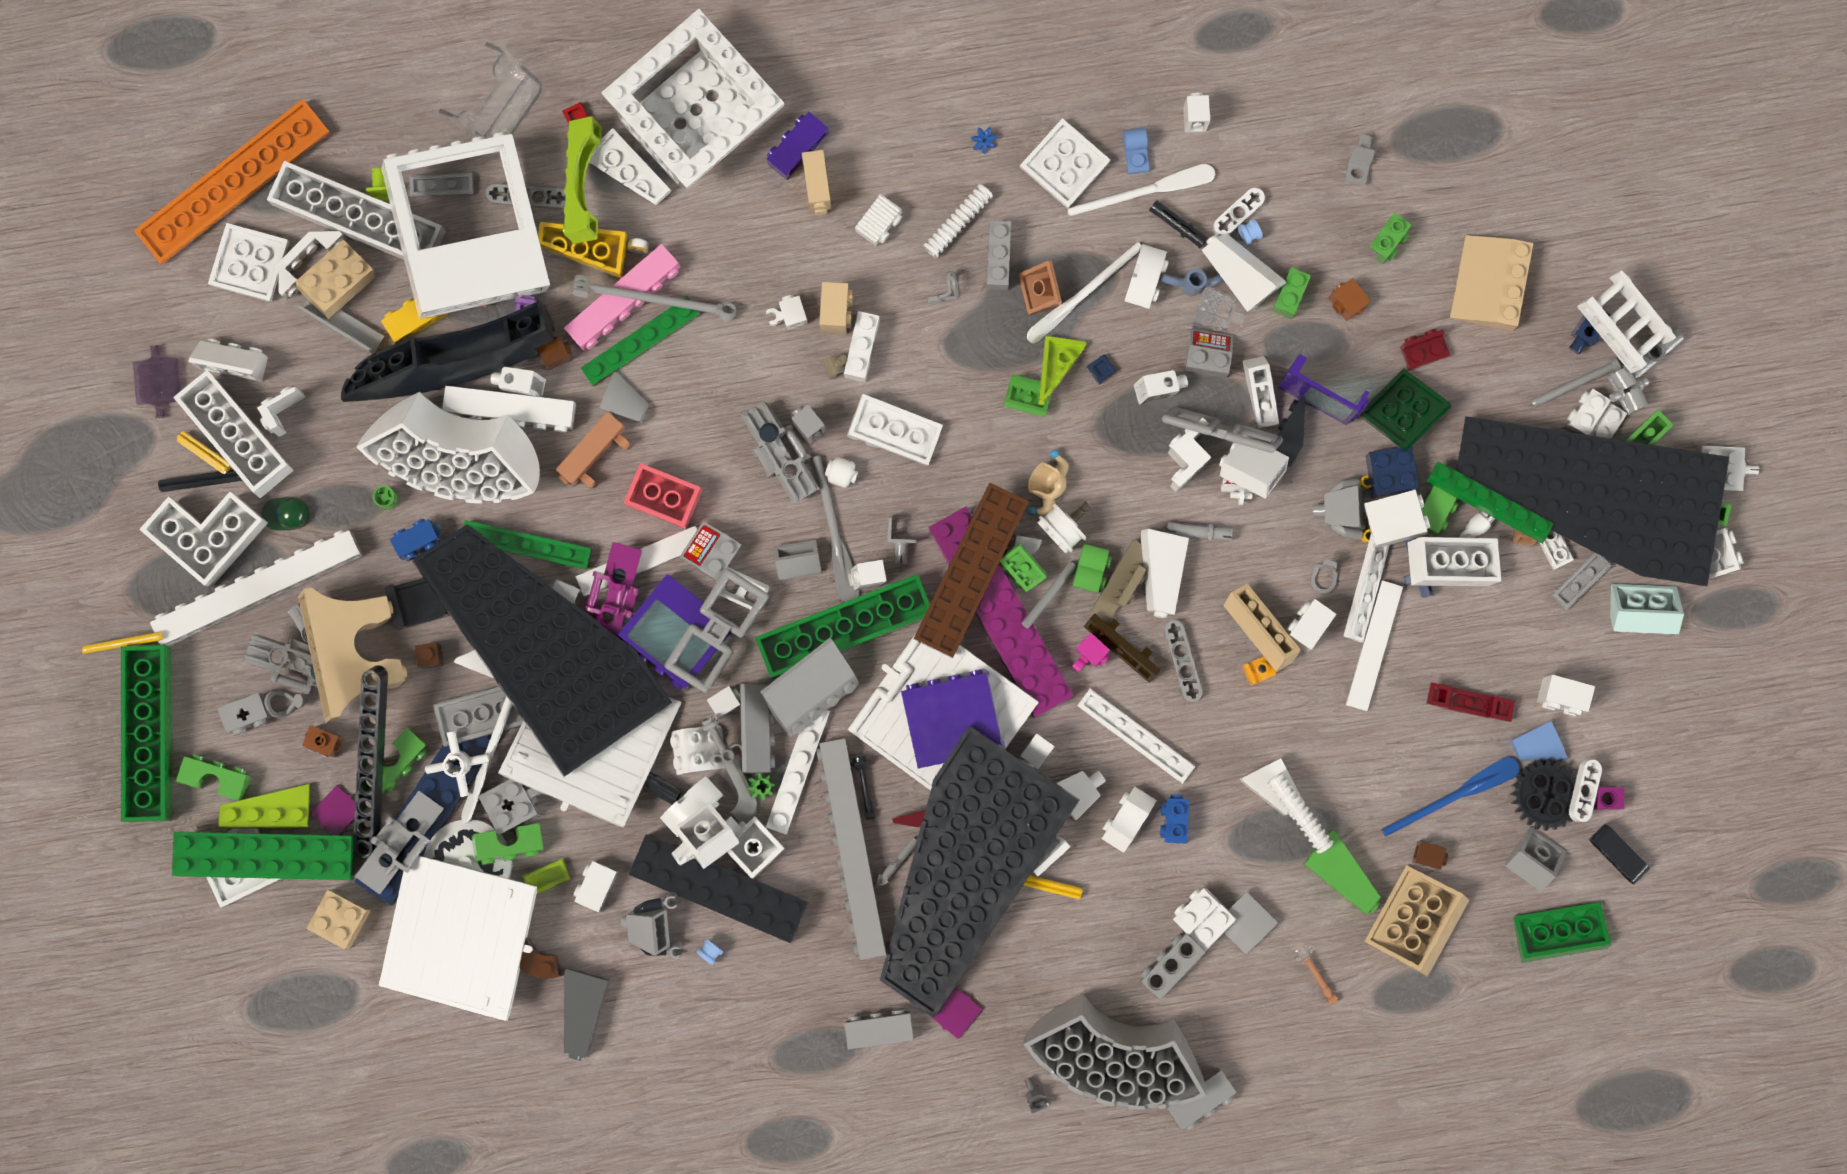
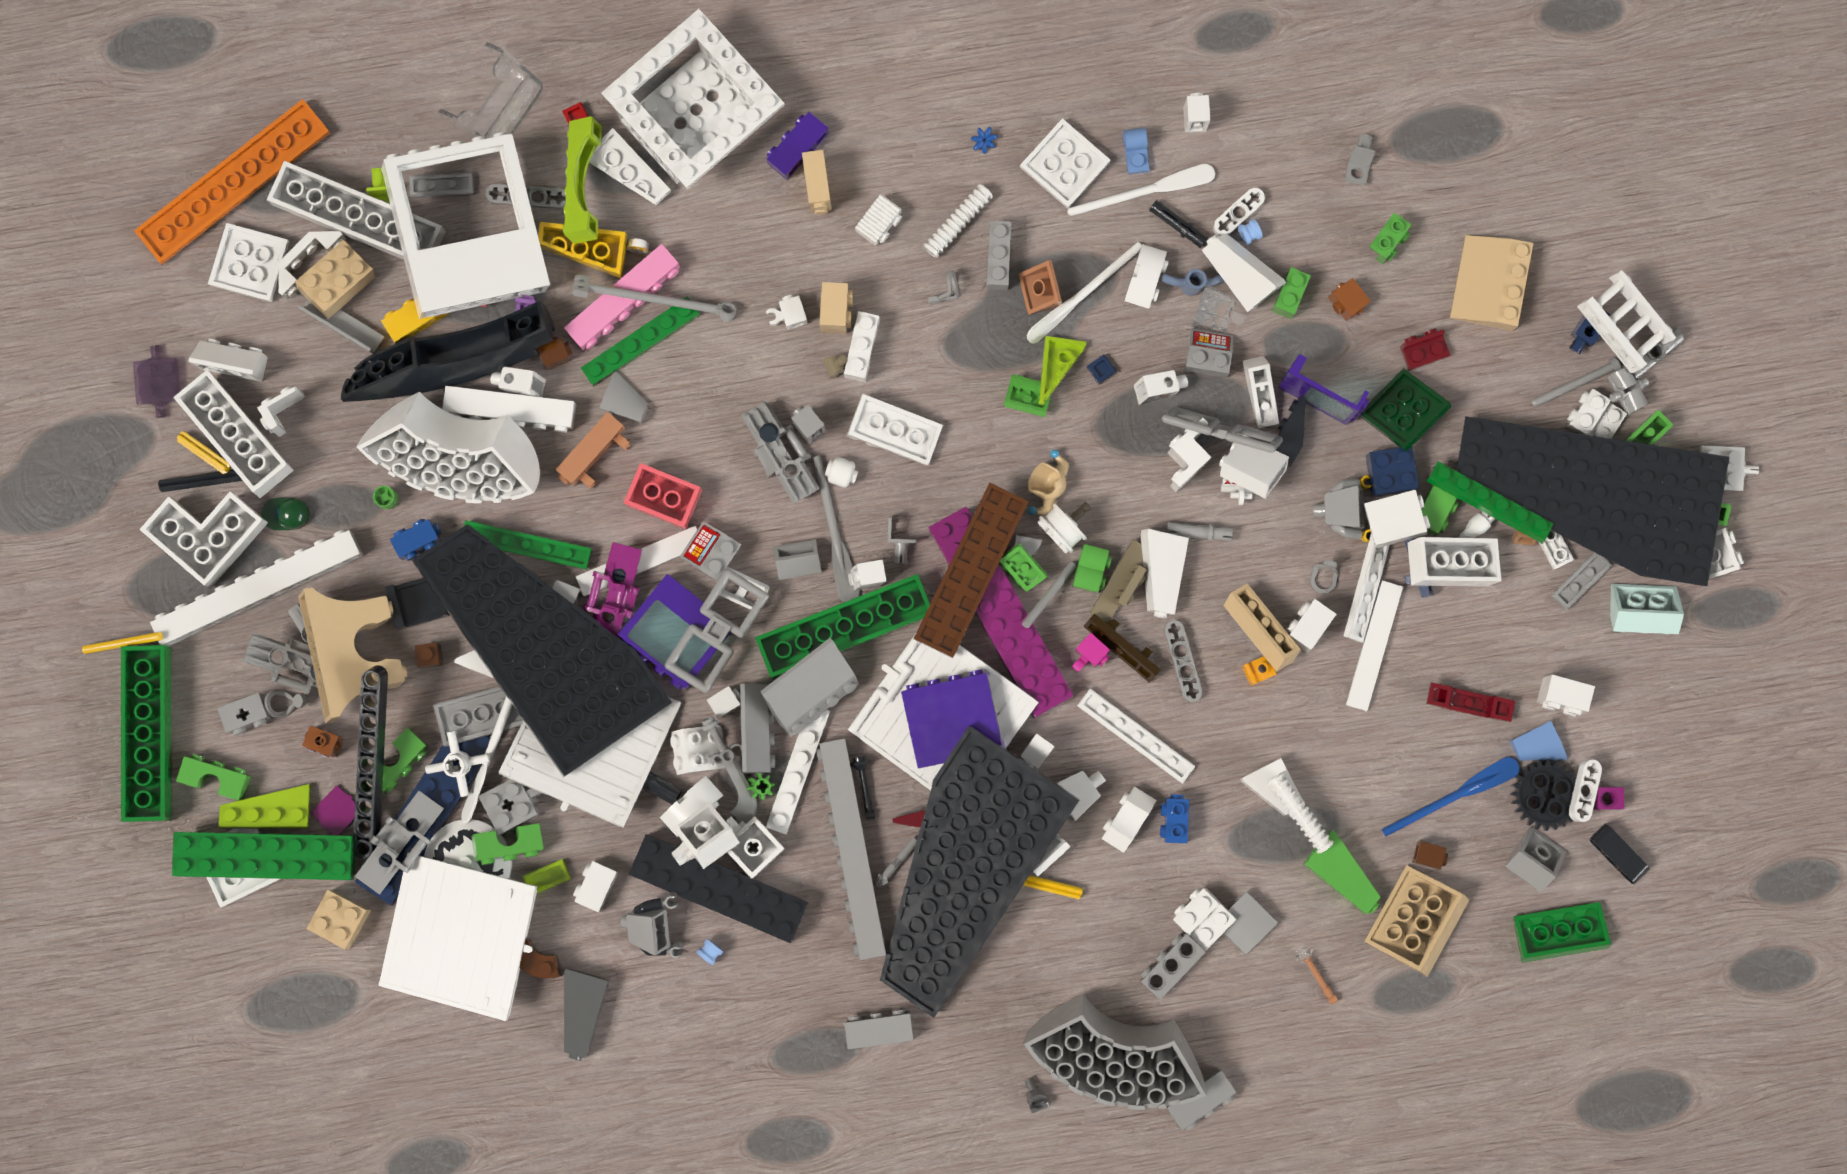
magenta piece [932,987,982,1039] -> none

